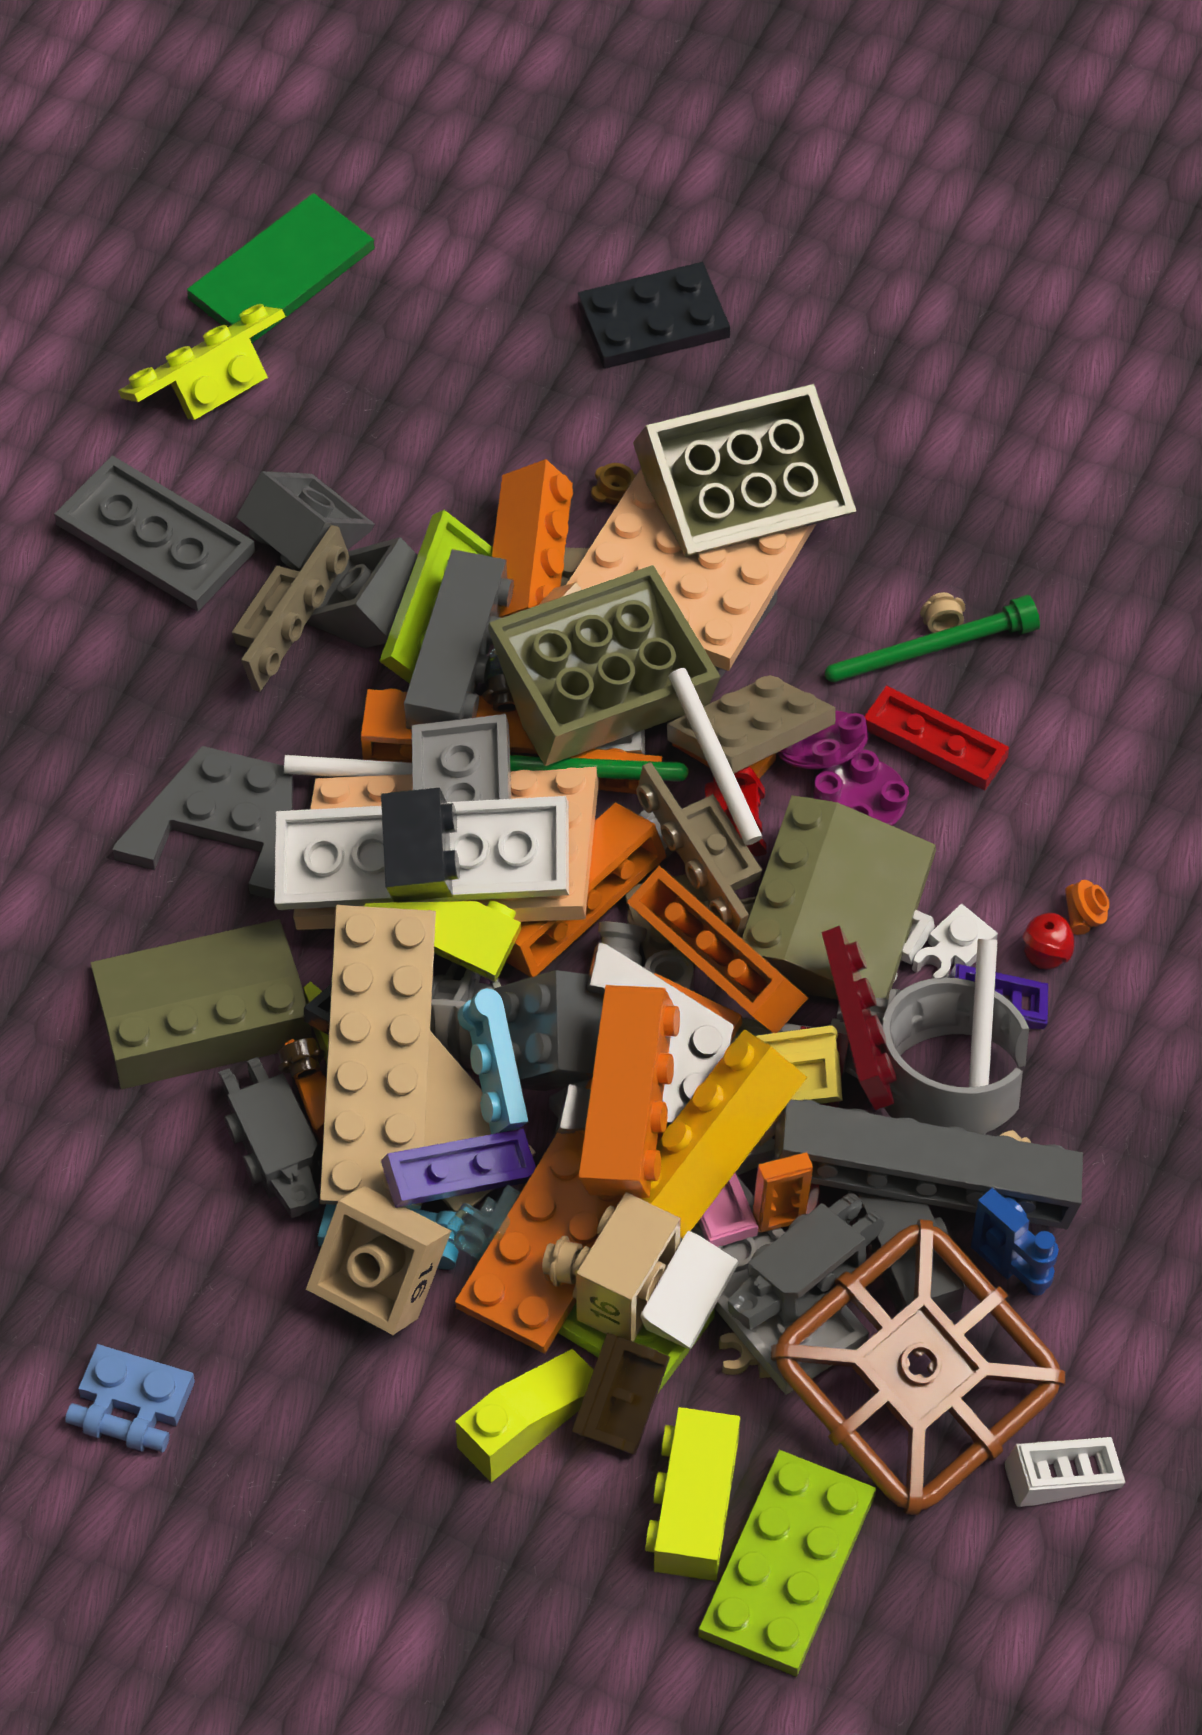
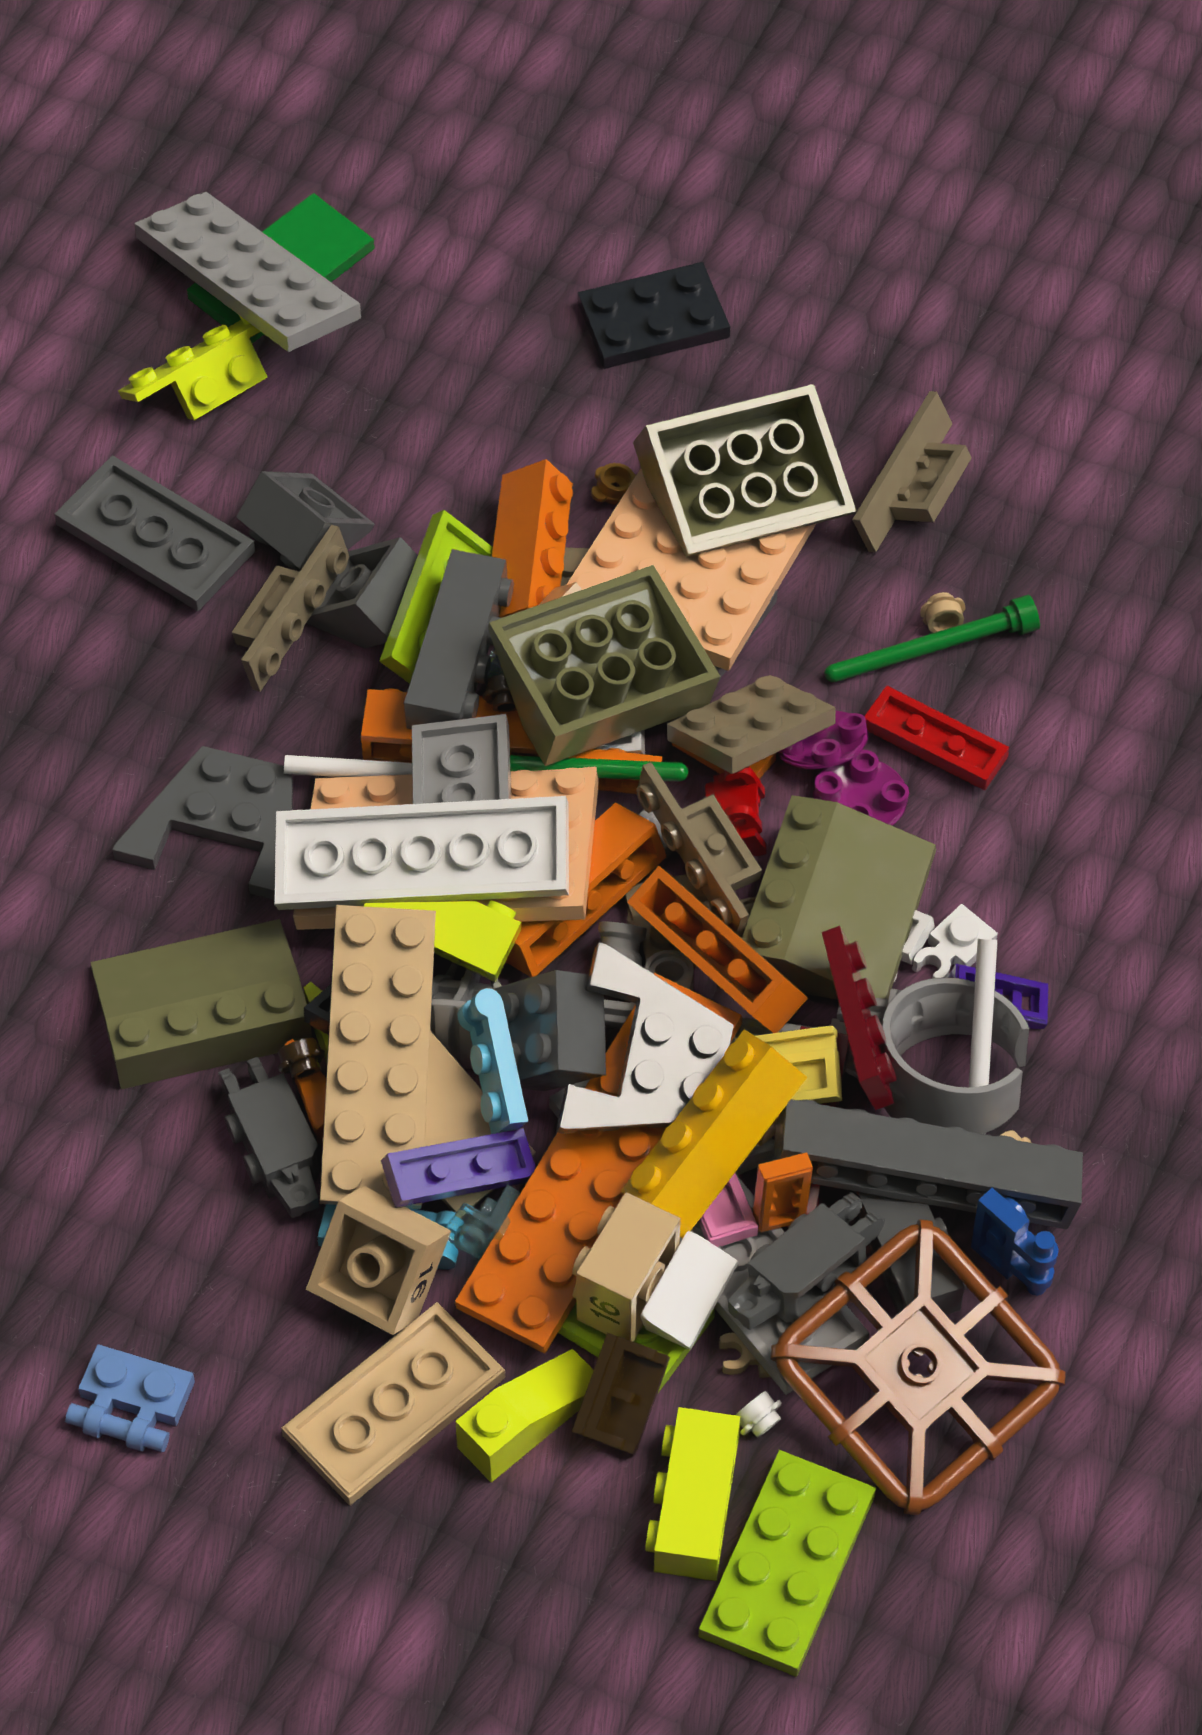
black brick [381,787,460,902] -> none
tan plate [542,1236,583,1287] -> none
orange brick [579,985,680,1198] -> none
white bar [668,668,762,845] -> none
white slope [1005,1437,1125,1507] -> none
red piece [1022,913,1075,970] -> none
orange plate [1065,880,1109,935] -> none
none -> light grey plate [135,192,361,352]
none -> tan tile [281,1302,505,1506]
none -> white plate [736,1391,782,1438]
none -> dark tan bracket [852,391,972,552]

